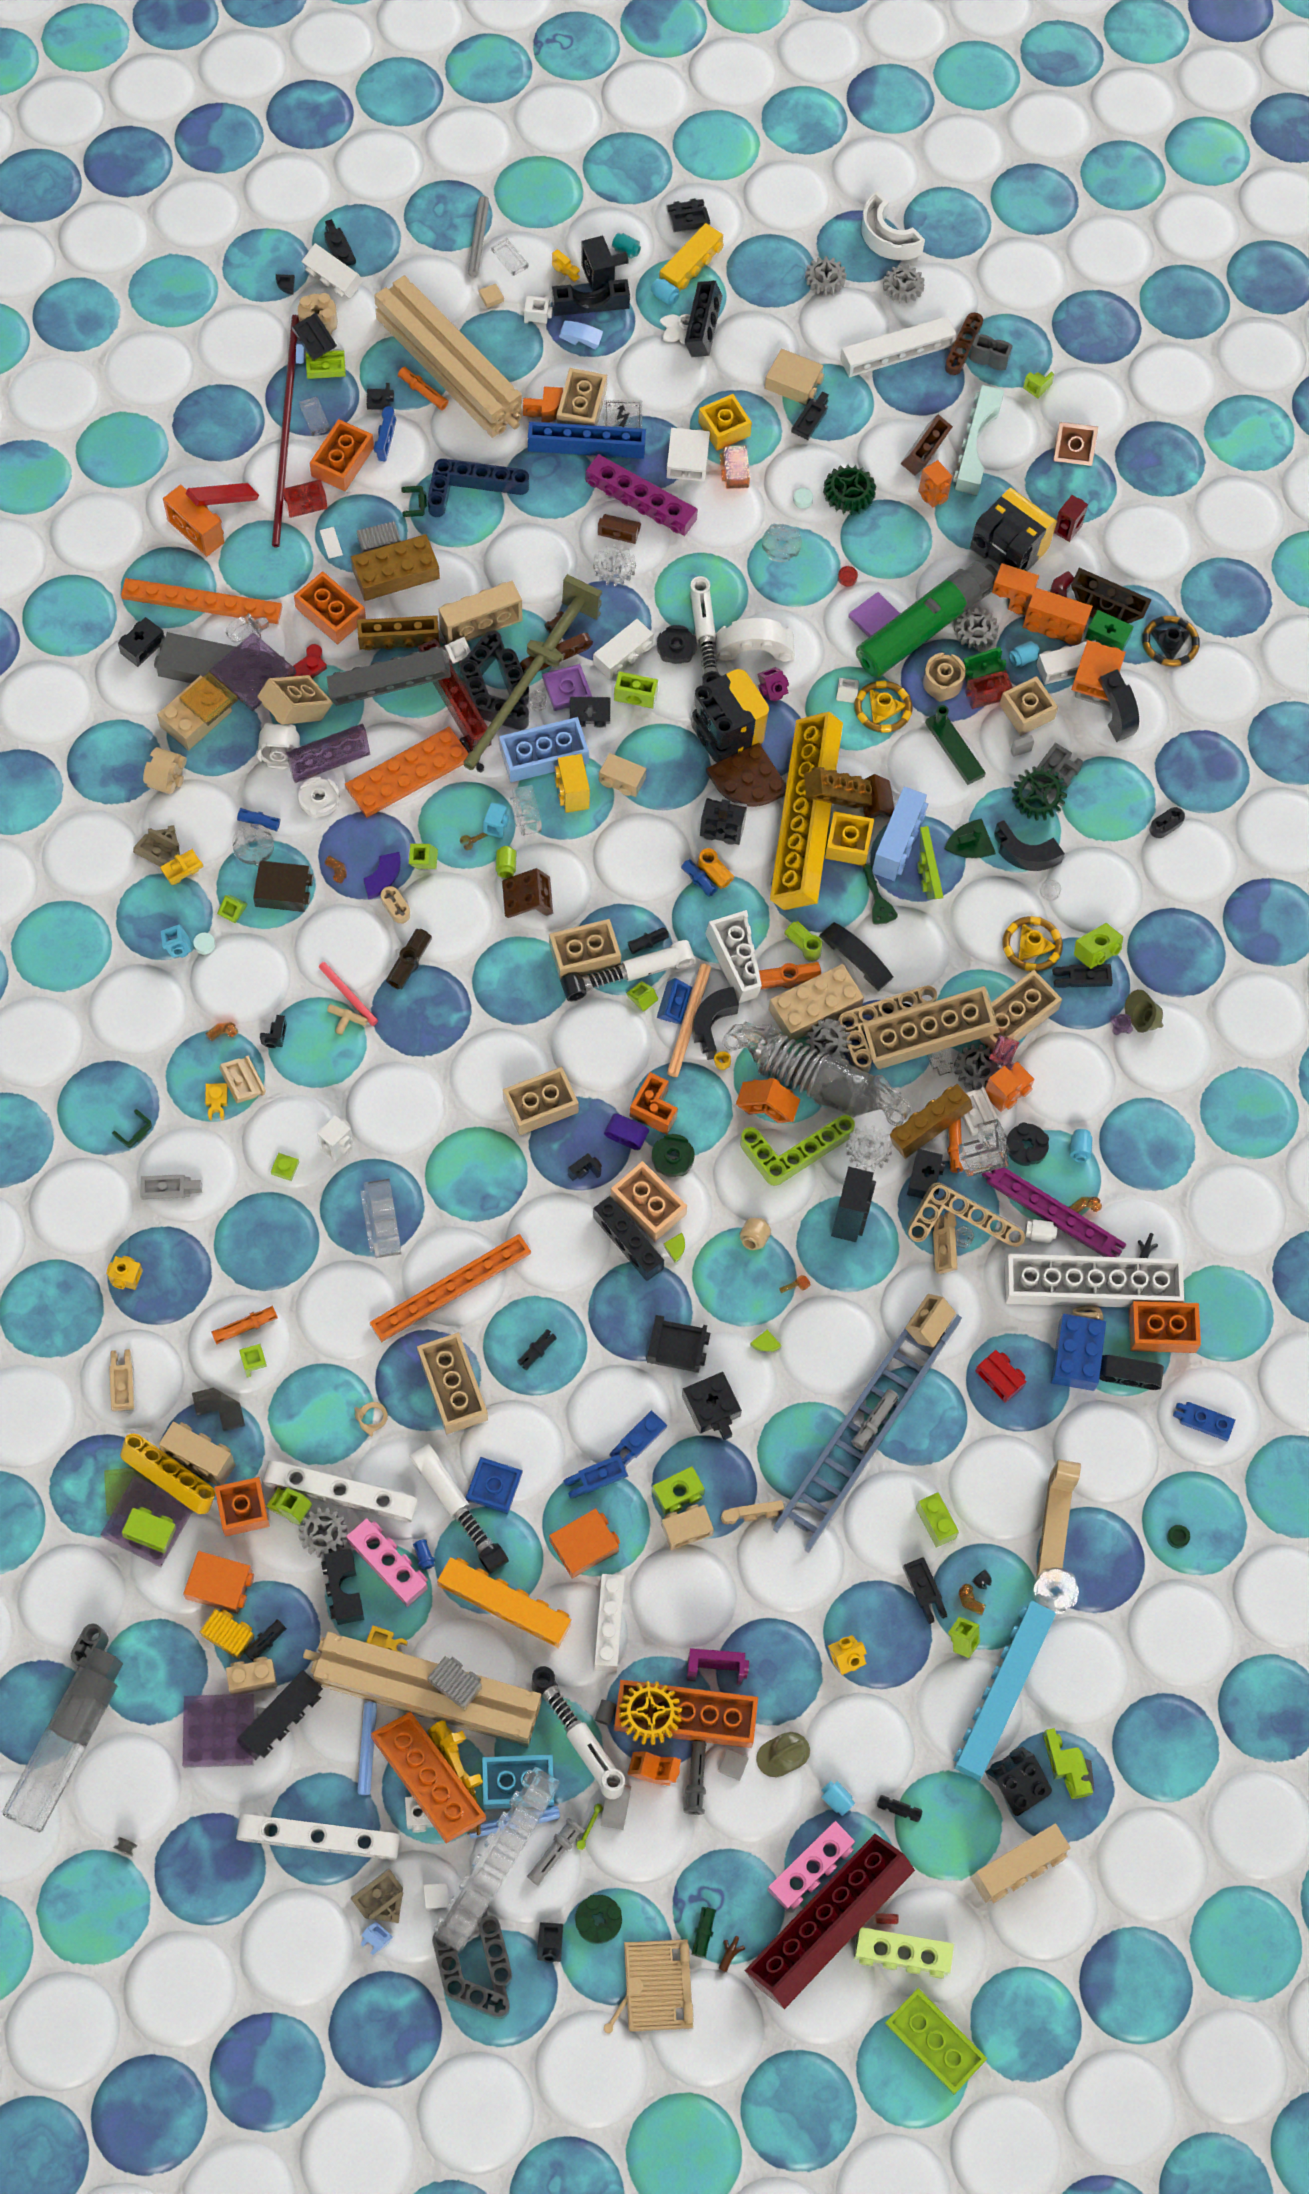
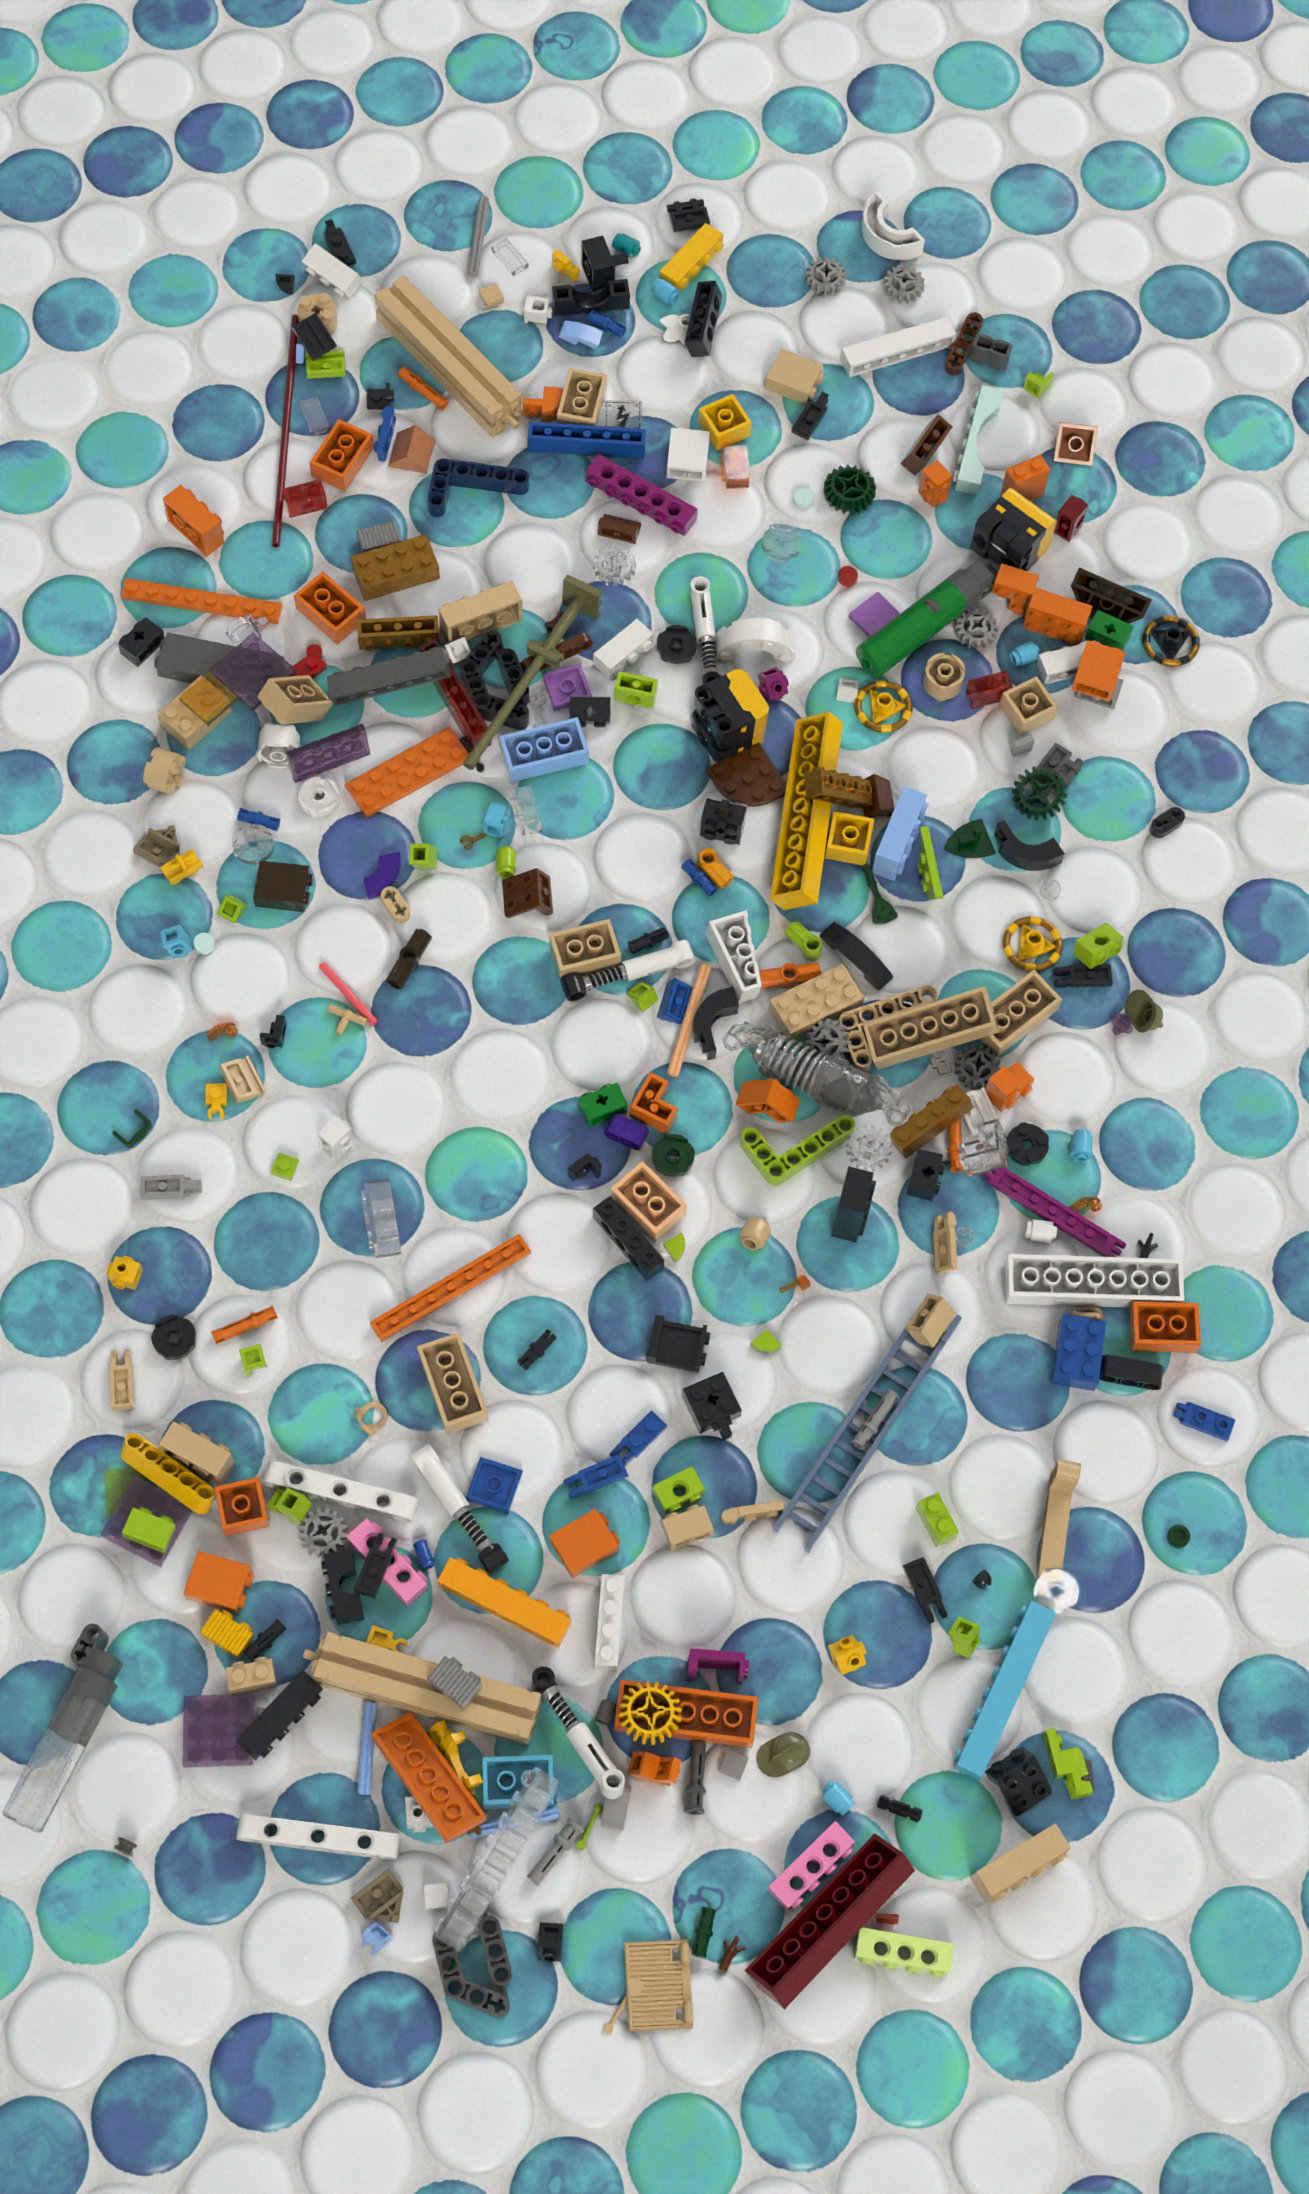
red tile [186,483,259,506] -> none
clear smoke tile [192,1387,245,1431] -> none
white sticker [320,527,343,559] -> none
clear orange arm [325,855,347,883] -> none
dark green piece [401,486,427,517] -> none
tan brick [503,1067,579,1136] -> none
yellow brick [554,754,590,813] -> none
dark green plate [575,1895,622,1944] -> none
tan brick [599,753,646,797] -> none
yellow hinge [714,1051,731,1070] -> none
lime plate [884,1988,988,2095] -> none
tan beam [907,1182,1025,1247] -> none
dark green piece [925,705,986,785] -> none
clear orange arm [959,1584,986,1615] -> none
green hinge [963,647,1006,686] -> none
red brick [975,1350,1027,1403] -> none
clear pink tile [989,1035,1020,1070] -> none
dark red arm [1050,571,1074,597] -> none
black arch [1098,669,1139,742] -> none
none -> black plate [151,1315,197,1360]
none -> black hinge [353,1533,397,1599]
none -> nougat slope [389,425,435,474]
none -> green brick [578,1083,628,1128]
none -> blue pin [587,310,627,338]
none -> orange brick [1000,454,1050,501]

